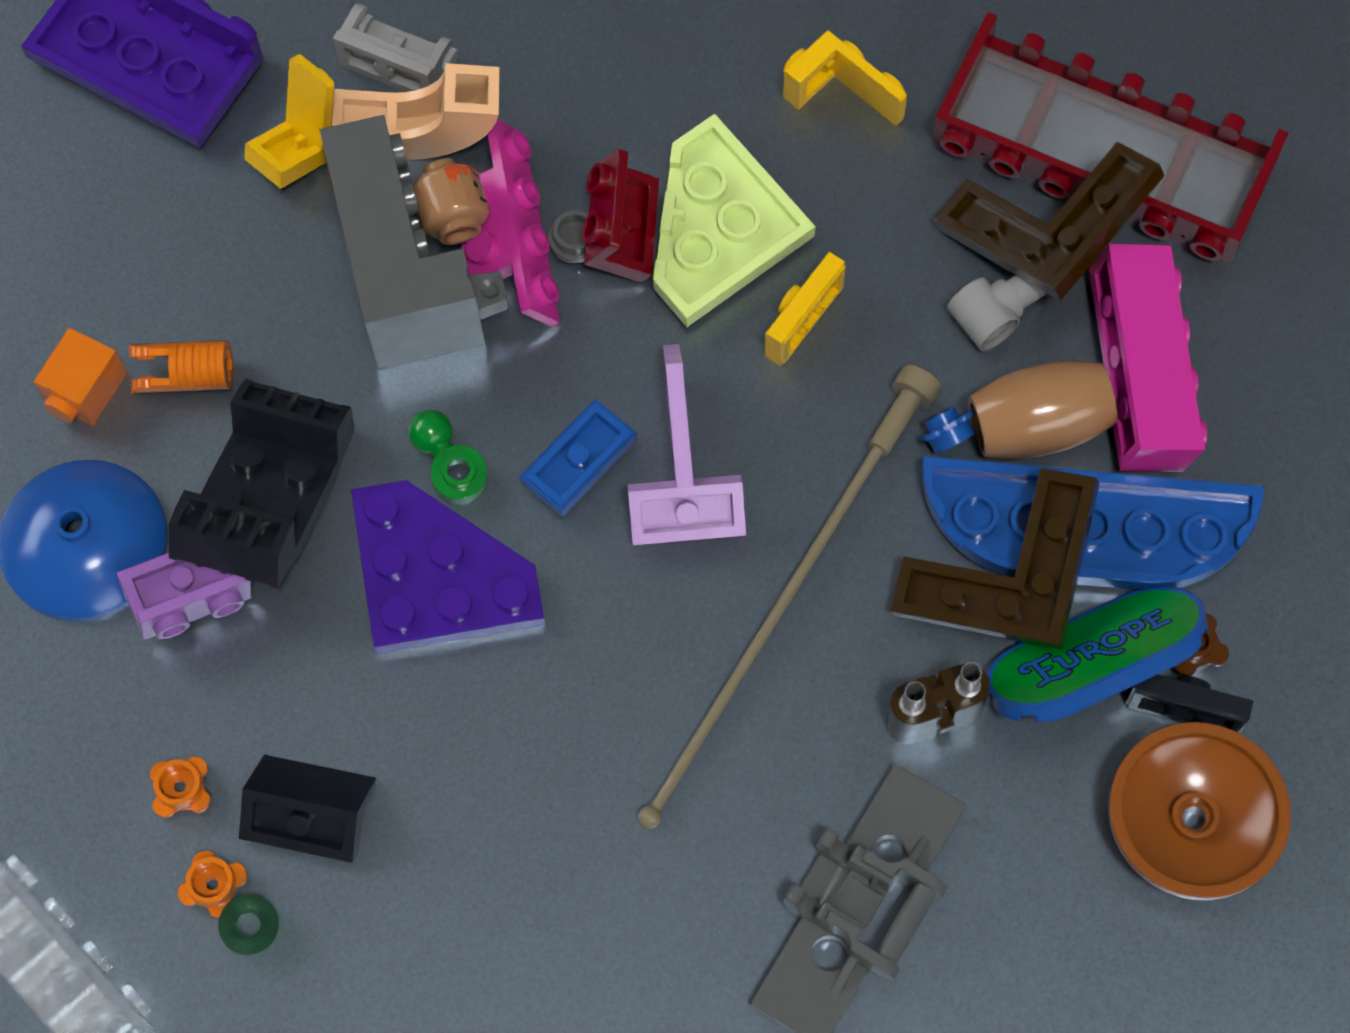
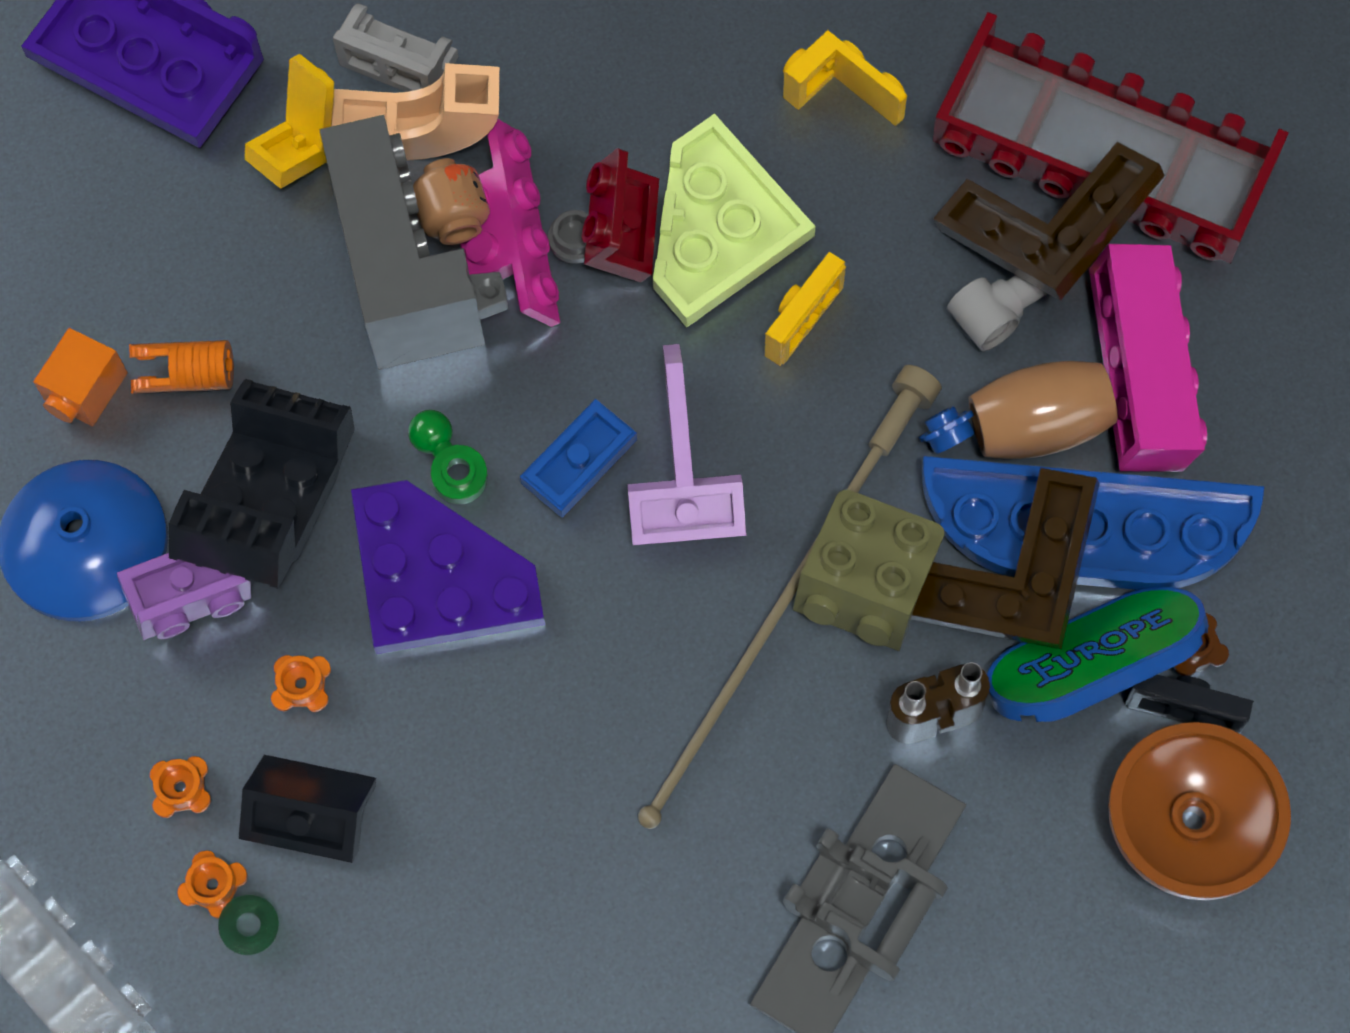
none -> orange plate [271,655,331,712]
none -> olive bracket [793,490,944,651]

